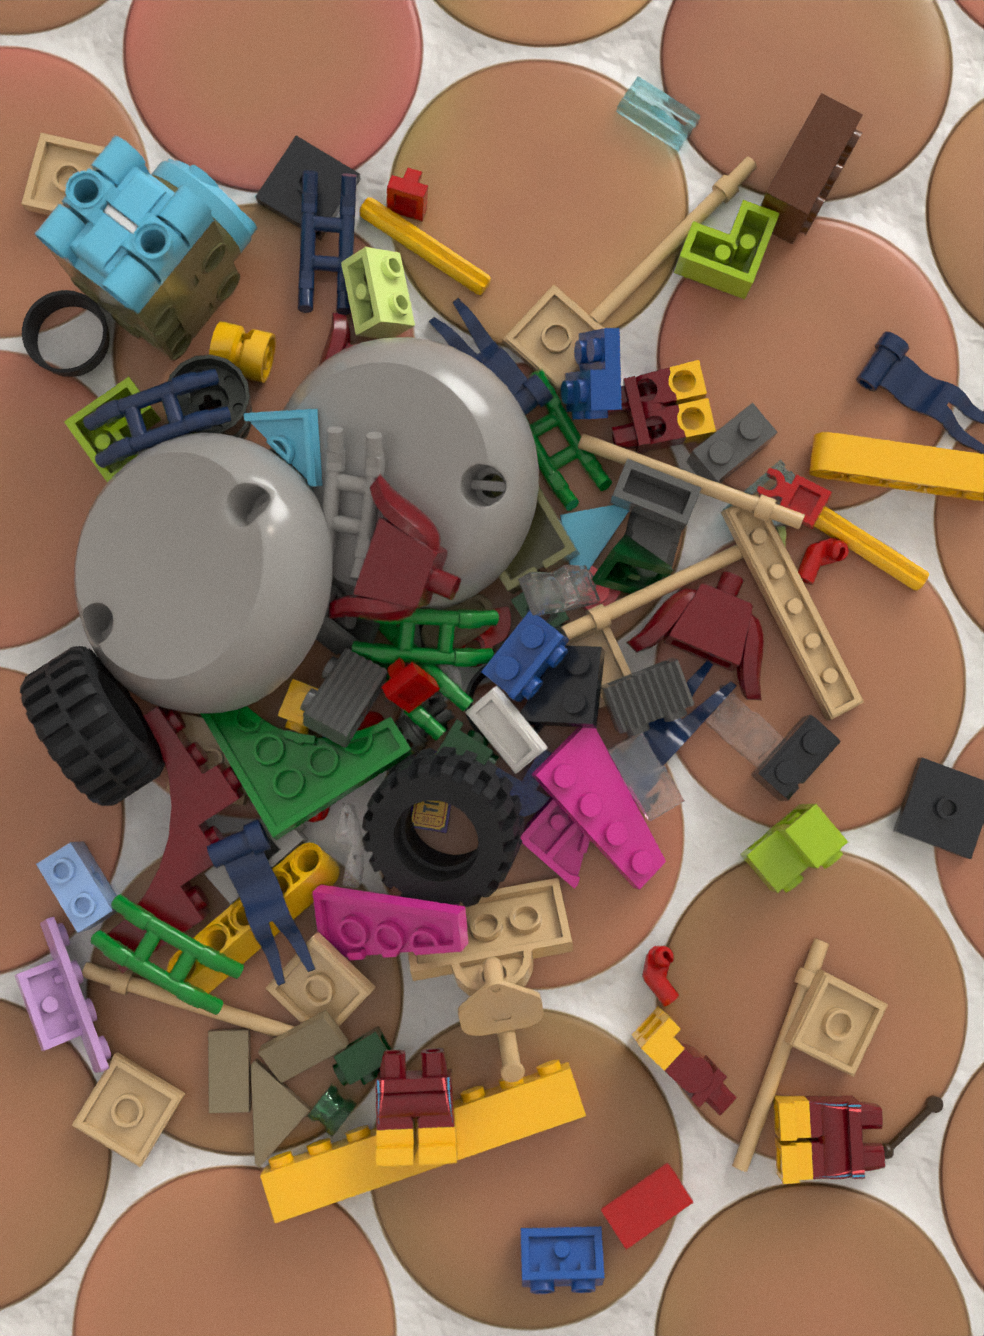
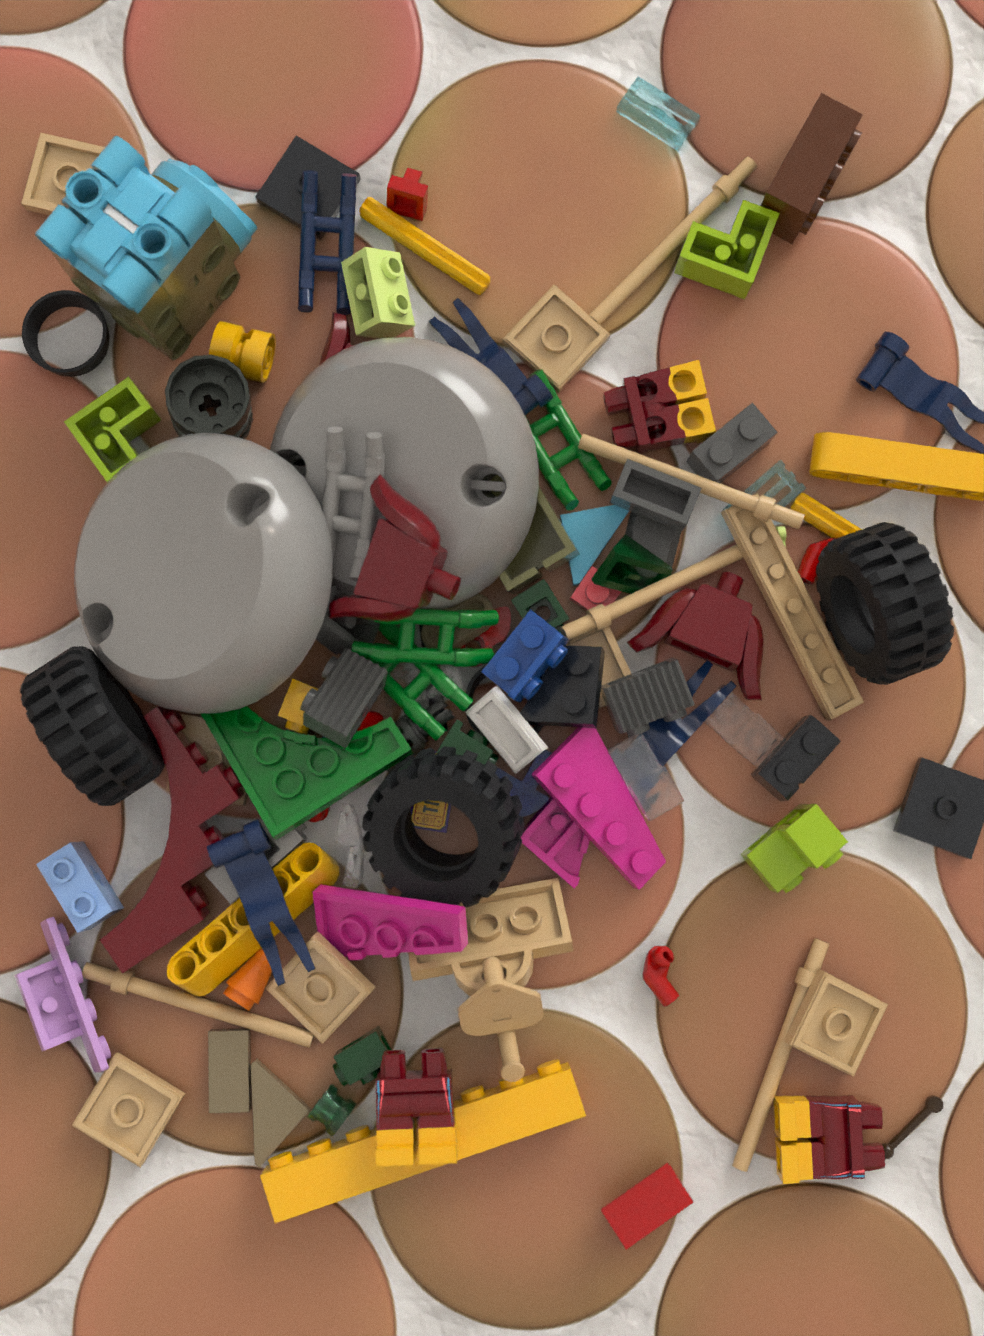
dark blue piece [83,369,231,468] -> none
green piece [90,894,244,1015] -> none
medium azure tile [244,409,323,487] -> none
dark tan tile [258,1010,349,1083] -> none
red tile [381,658,440,713] -> none
clear slope [518,565,600,616] -> none
blue bracket [520,1226,605,1294] -> none
blue plate [561,328,622,420] -> none
hips [631,1006,737,1115] -> none
red plate [756,468,832,529] -> none
none -> orange cone [223,949,272,1011]
none -> black tyre [816,522,954,685]

